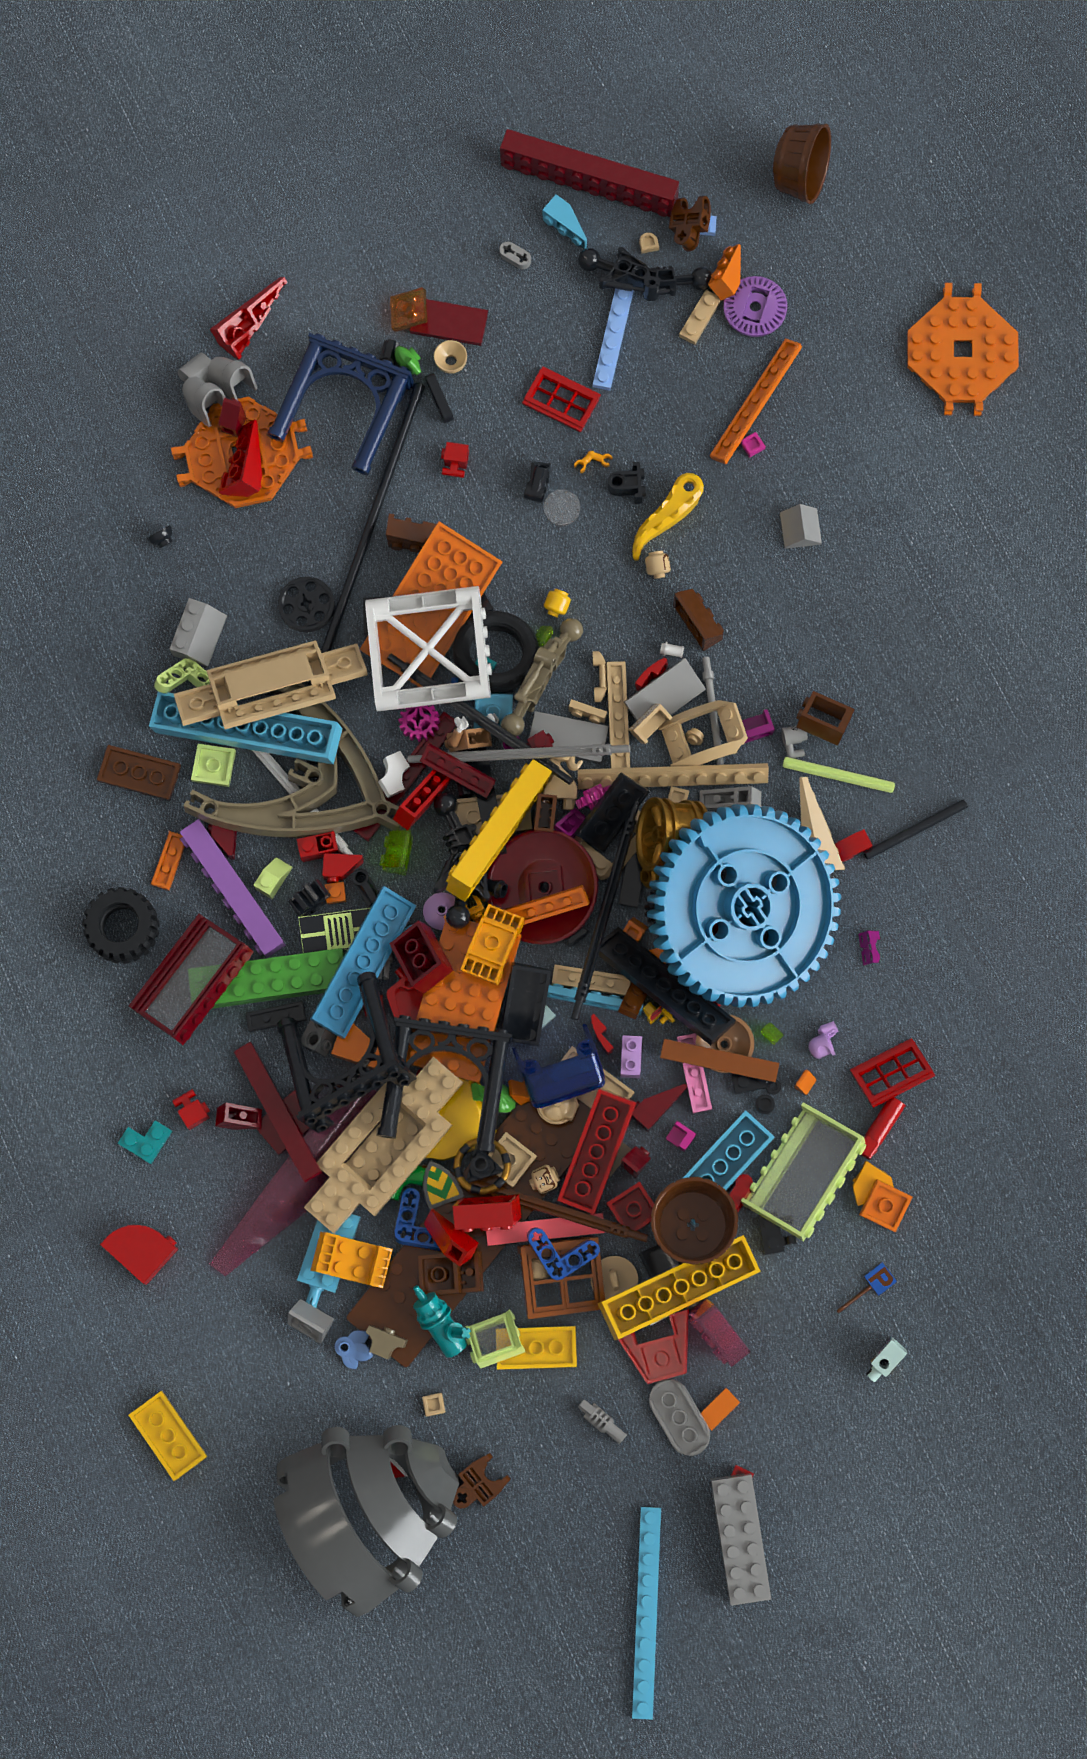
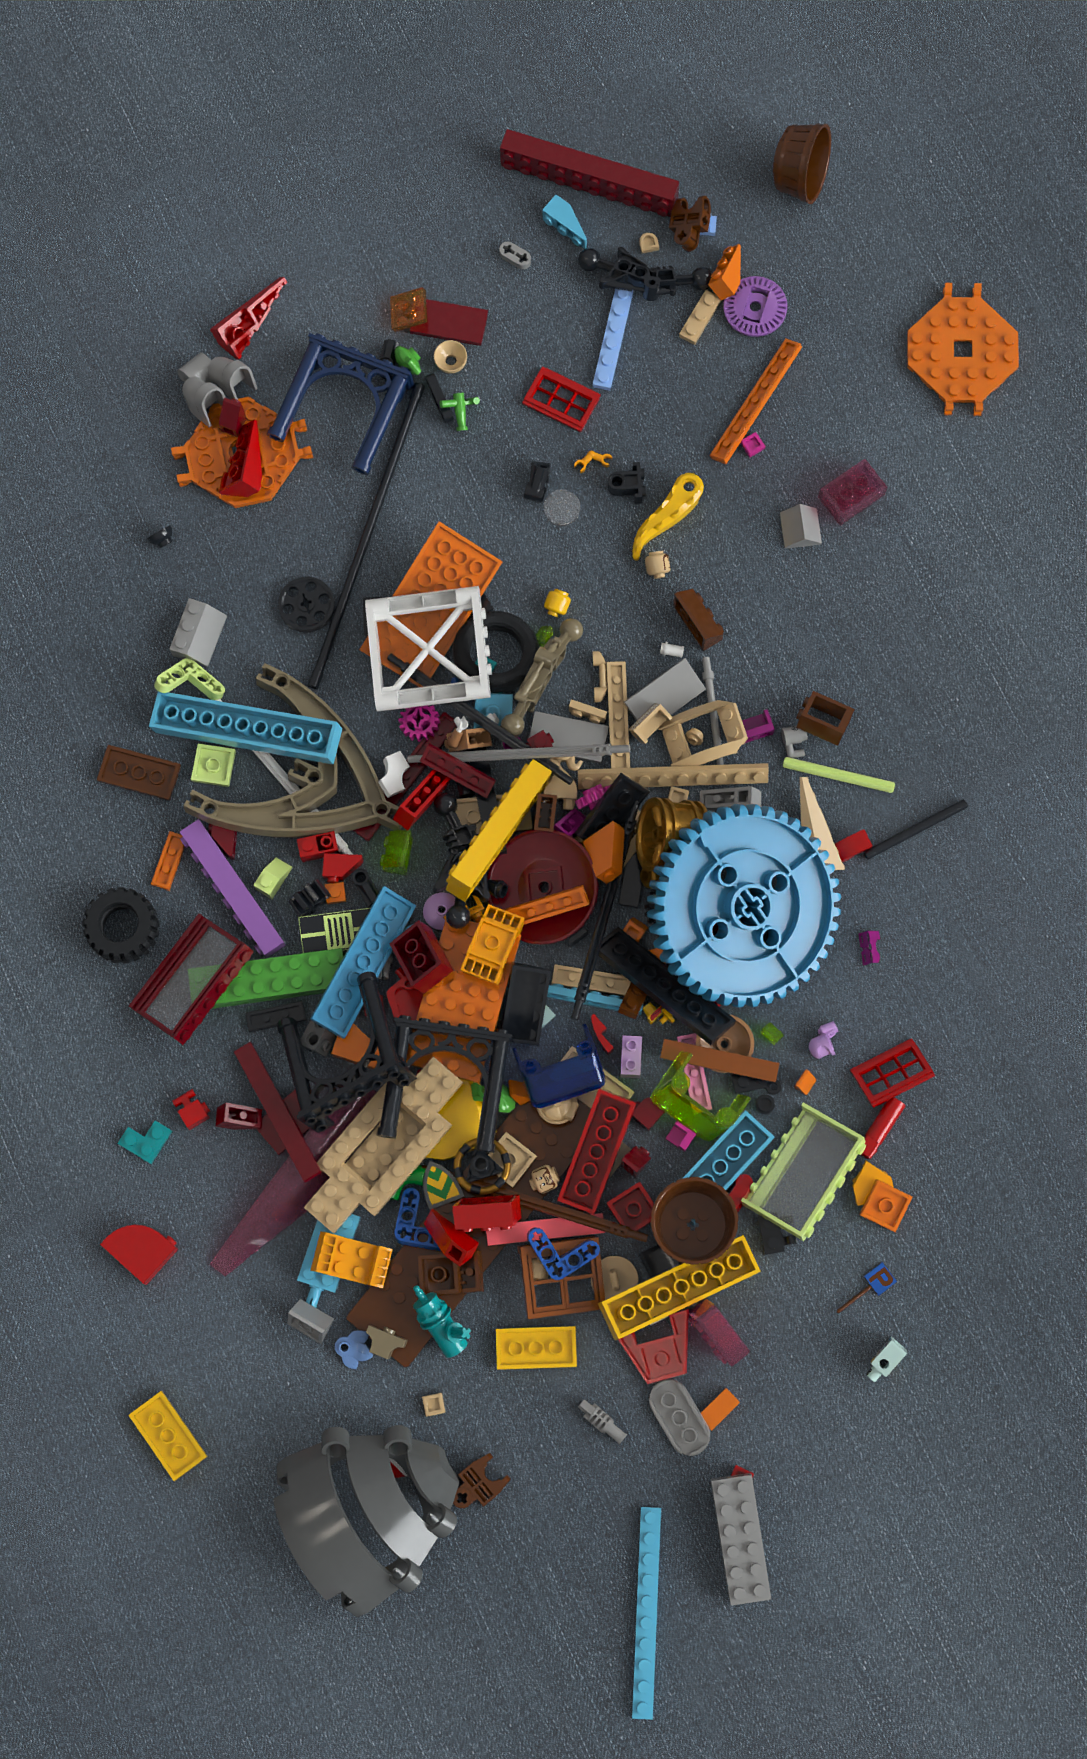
tan piece [174,640,368,729] -> none
reddish brown wedge [386,513,437,553] -> none
red brick [441,442,469,478] -> none
yellowish green window [465,1309,526,1368] -> none
red slope [635,658,668,691] -> none
none -> bright green piece [440,393,480,431]
none -> orange slope [583,821,625,884]
none -> clear neon green windscreen [651,1051,751,1141]
none -> clear pink brick [818,459,887,526]

